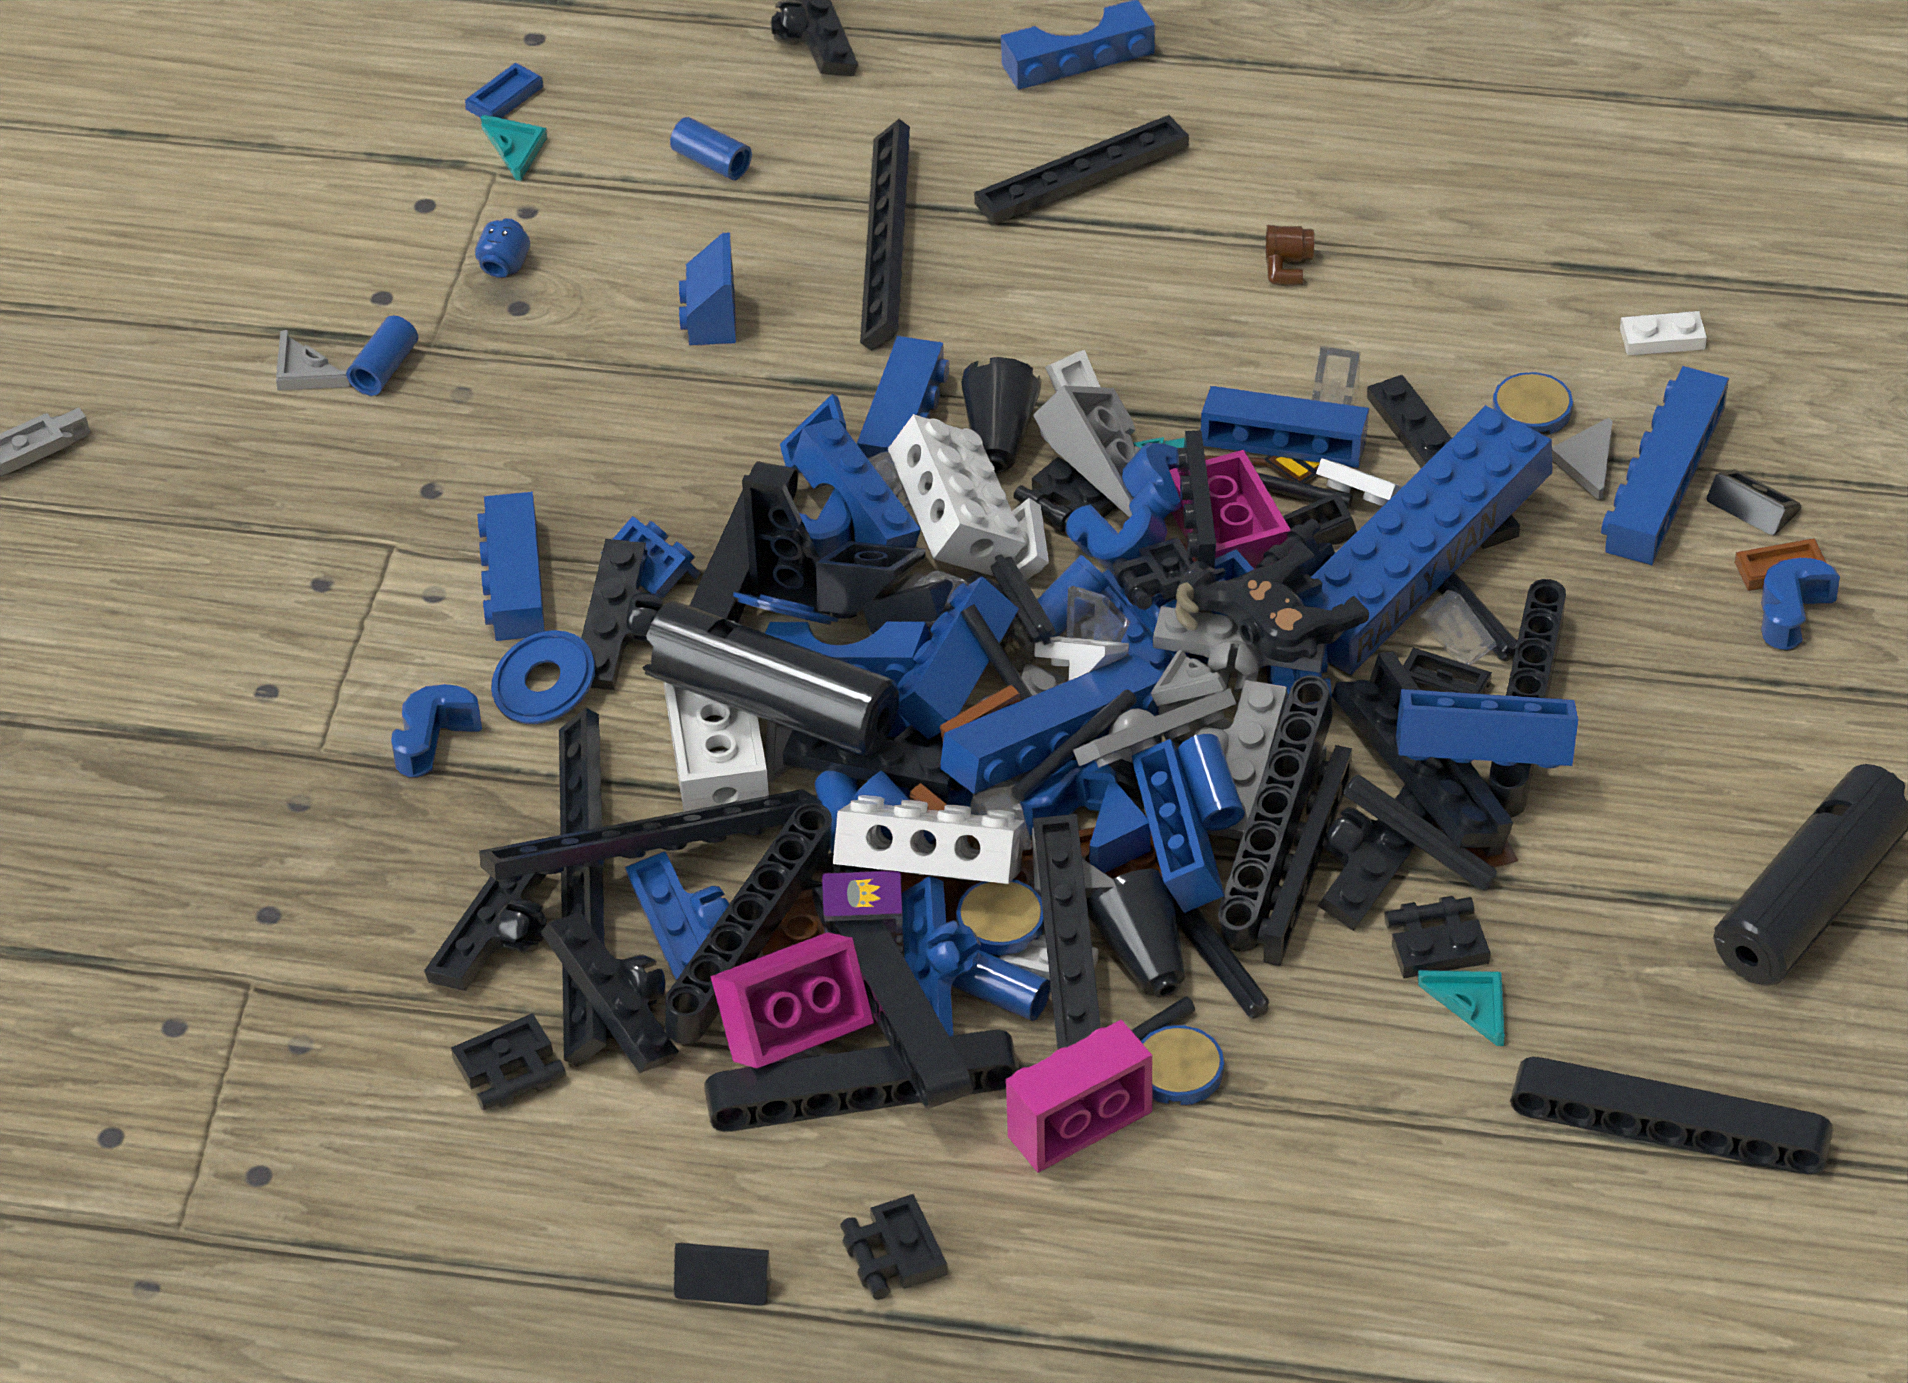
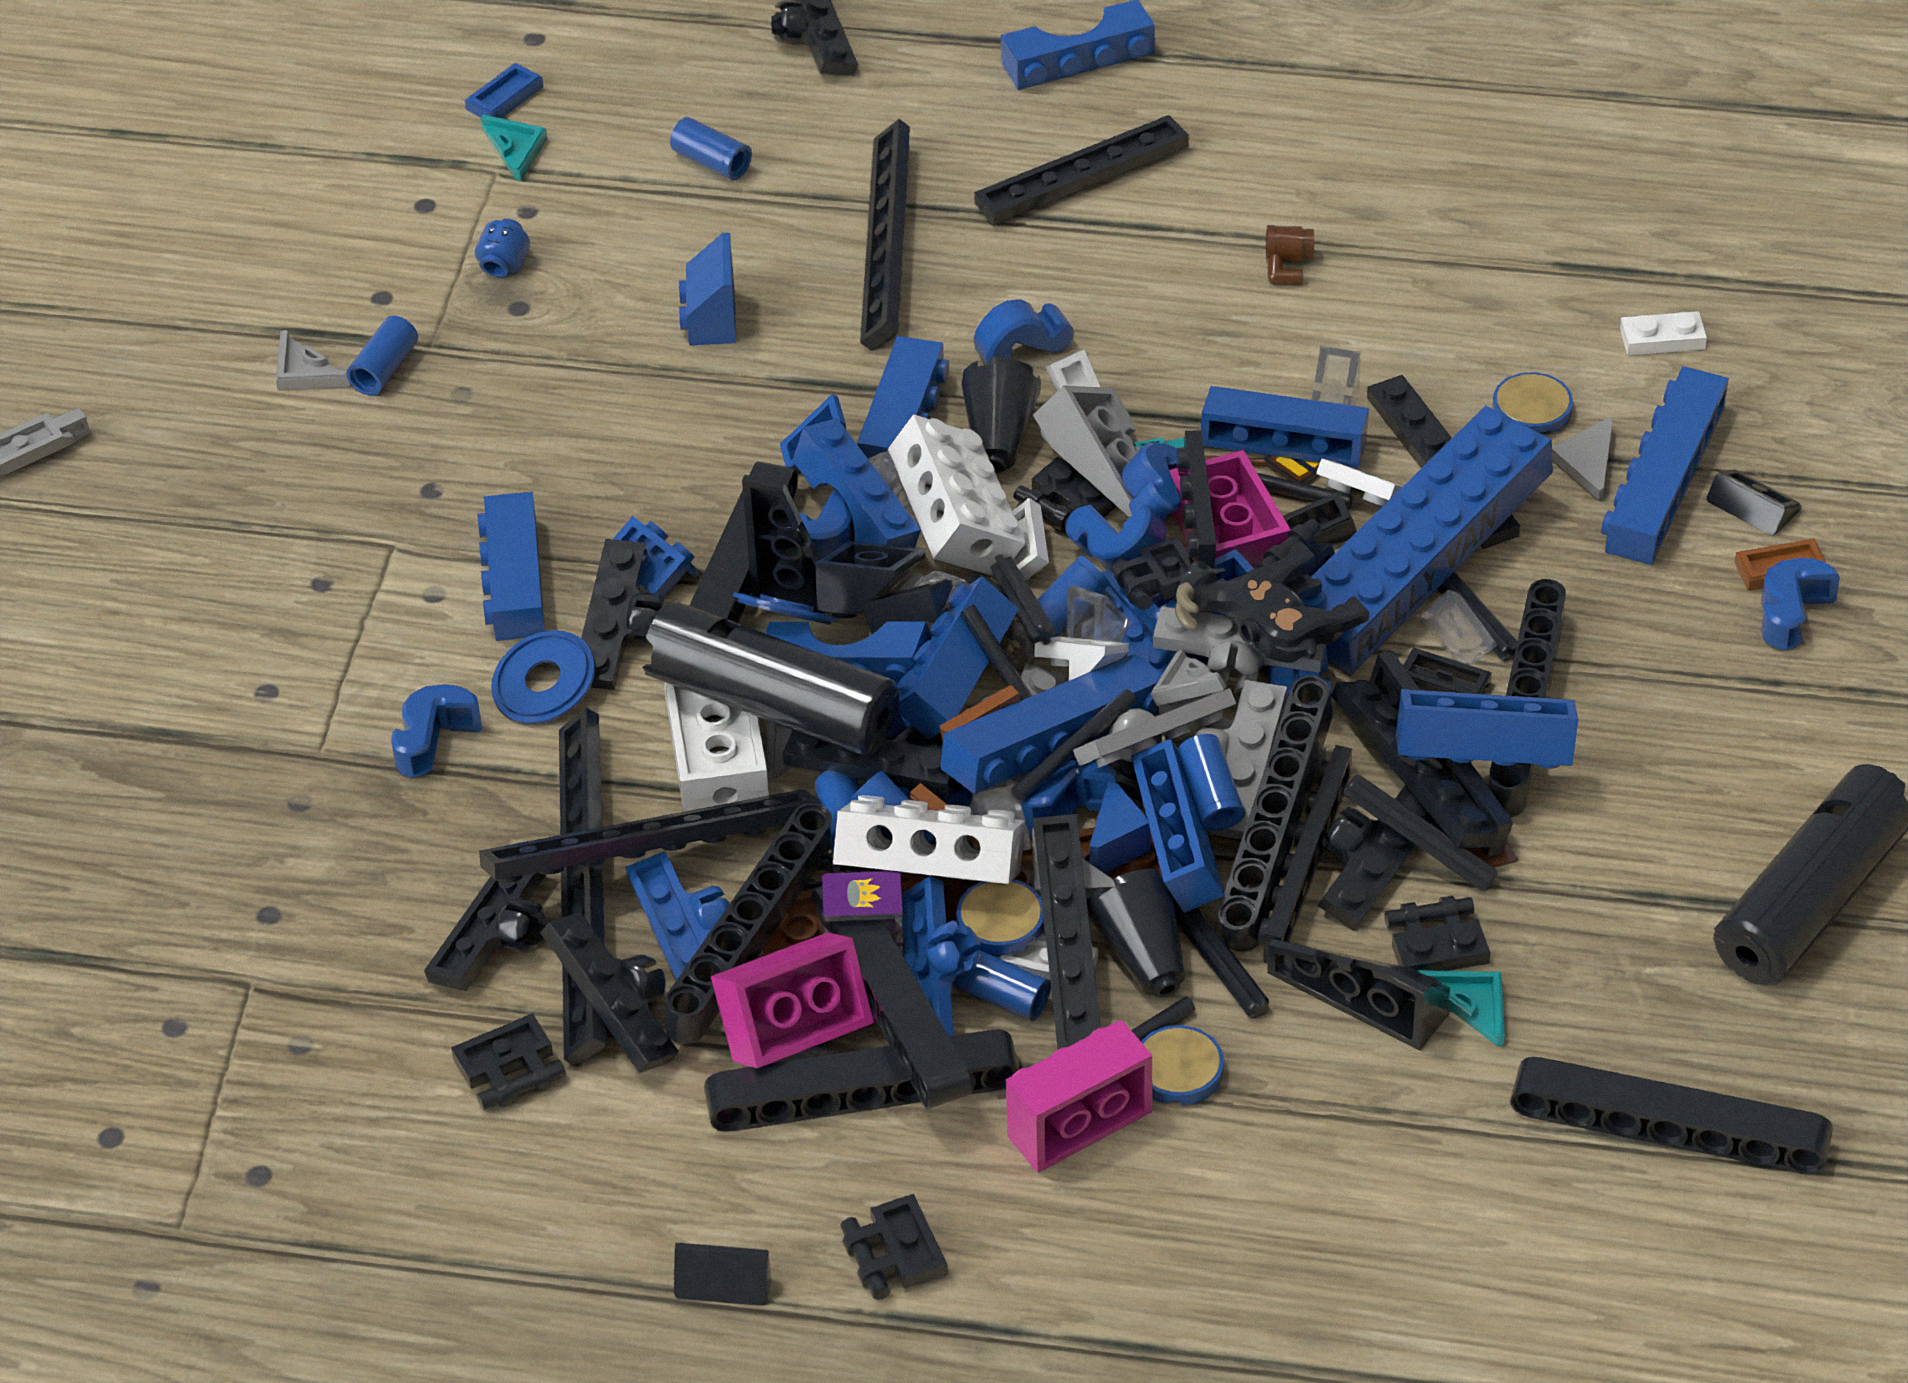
none -> blue animal [973,299,1074,364]
none -> black wedge [1267,939,1450,1051]

